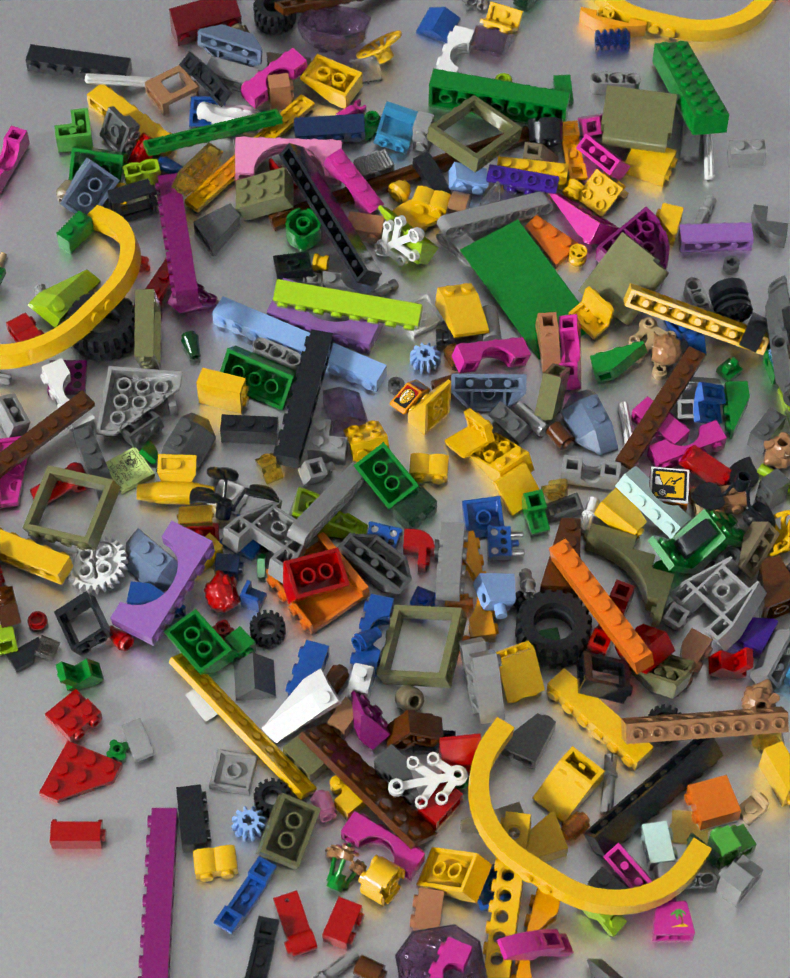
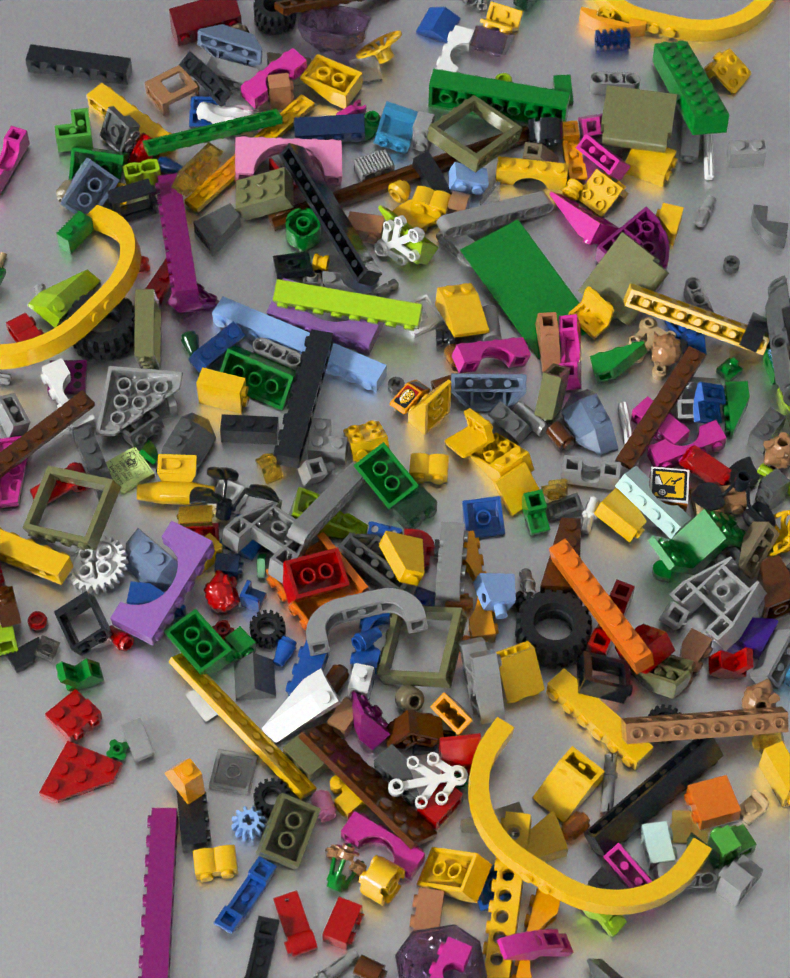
red brick [49,819,107,849] -> none
white axle [85,73,151,87] -> none
dark pink arch [323,148,384,215] -> none
clear purple slope [323,387,368,433] -> none
light blue gear [410,342,441,374] -> none
dark purple bracket [486,164,559,195] -> none
blue piece [487,525,525,562] -> none
dark grey slope [500,713,556,770] -> none
orange wing [525,215,578,269] -> none
green tile [538,627,560,640] -> none
yellow wheel [568,244,587,267] -> none
olive arch [583,523,674,628] -> none
dark pink torso [652,897,695,942] -> none
black slope [674,518,719,559] -> none
medium lavender brick [678,222,754,253] -> none
black wheel [708,278,753,322] -> none
none -> light orange slope [164,758,205,805]
none -> blue brick [188,321,245,373]
none -> blue cone [272,636,297,667]
none -> light grey arch [306,588,428,656]
none -> yellow slope [379,531,424,586]
none -> light orange slope [430,692,473,735]
none -> yellow bracket [704,48,751,94]

